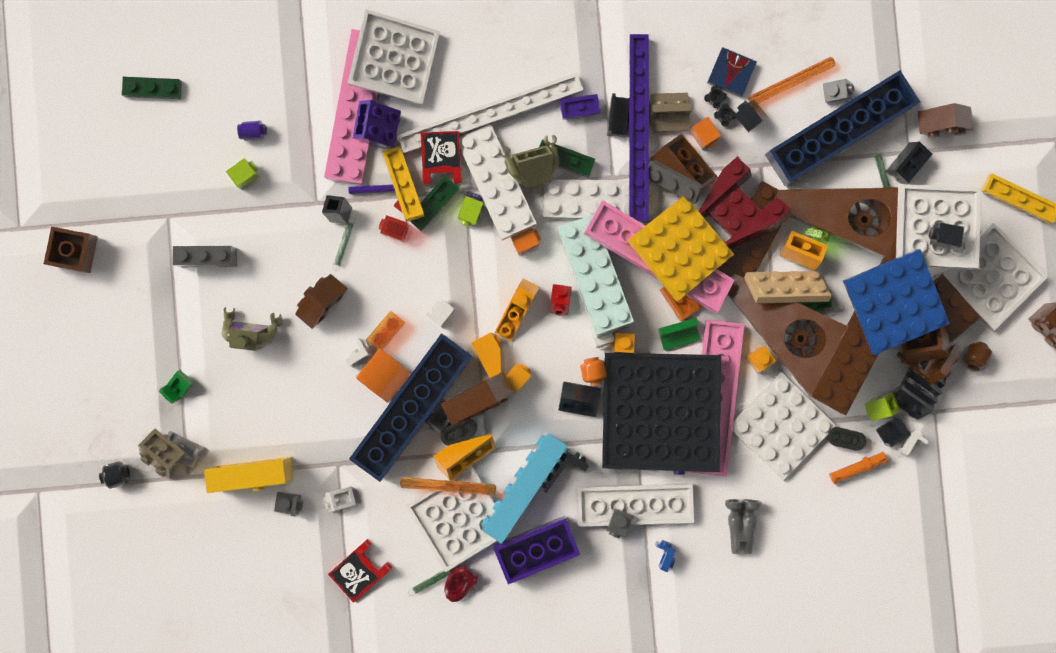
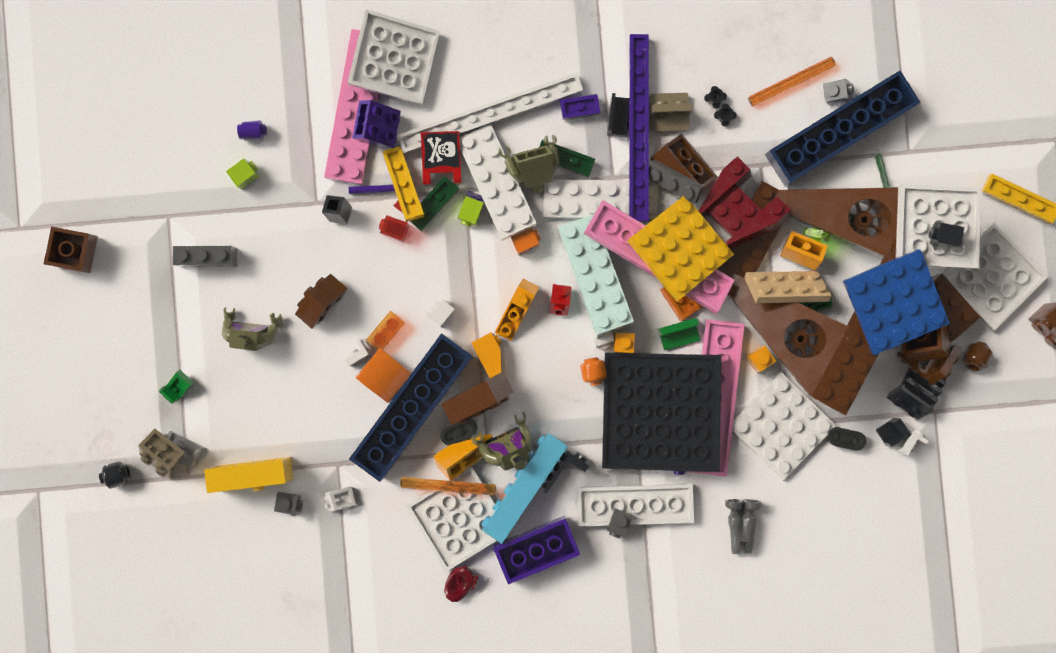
dark green plate [121,76,182,100] -> none
flag [328,539,393,603] -> none
piece [333,217,355,271] -> none
green piece [408,566,459,596] -> none
dark grey bracket [425,399,450,434] -> none
light orange brick [506,363,532,393] -> none
black panel [558,381,601,417] -> none
blue bracket [655,540,676,572] -> none
orange brick [690,117,721,150] -> none
dark blue tile [707,47,757,98] -> none
black brick [734,99,768,133] -> none
orange pin [829,451,888,485] -> none
lime brick [864,392,900,421] -> none
black hinge [886,141,932,183] -> none
reddish brown brick [918,103,973,138] -> none
none -> olive torso [471,412,533,471]

